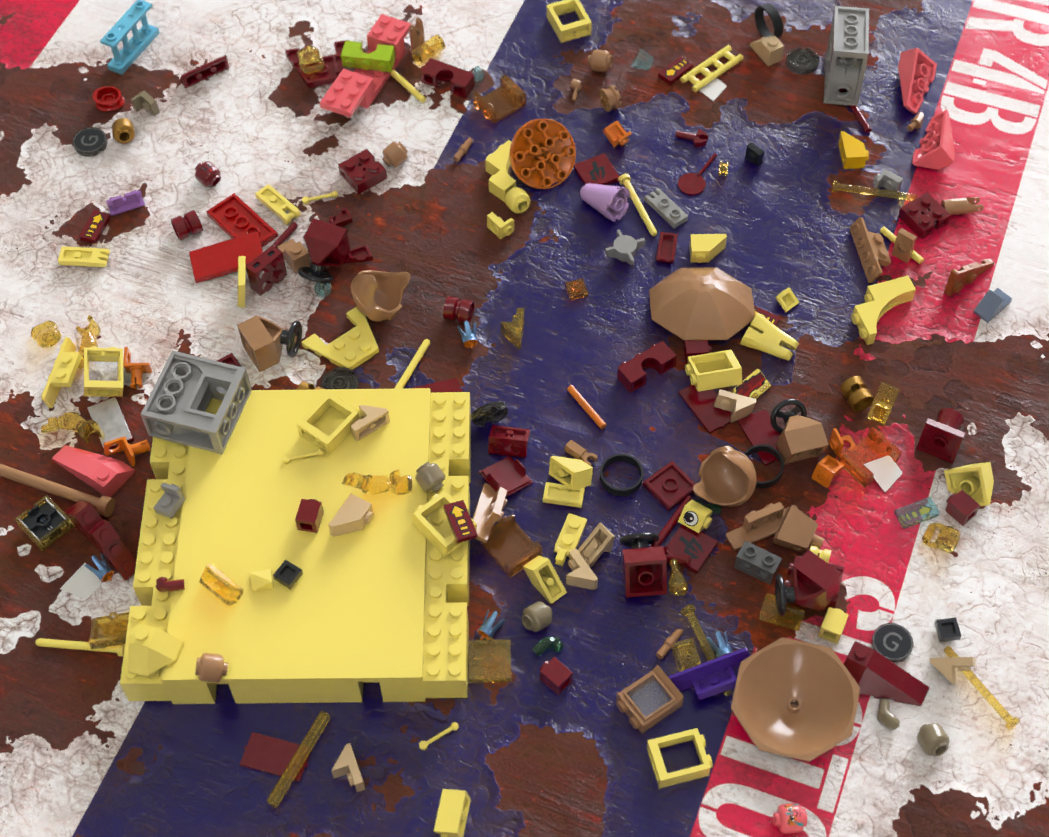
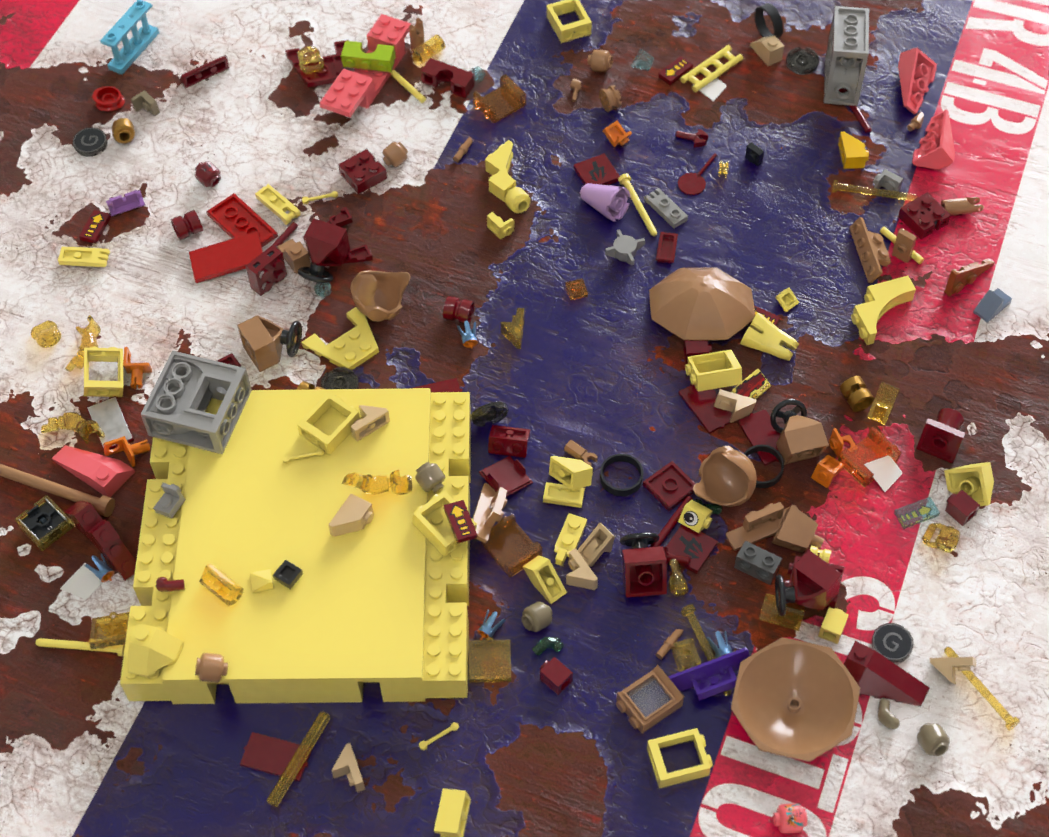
light yellow bracket [41,337,82,408] -> none
light yellow tile [238,256,245,308] -> none
dark red brick [295,499,324,533] -> none
light yellow bar [394,339,430,389] -> none
orange bracket [509,118,576,189] -> none
orange bar [567,385,607,429] -> none
dark red arch [617,341,676,393] -> none
light yellow slope [689,234,727,263] -> none
black plate [934,617,961,642] -> none

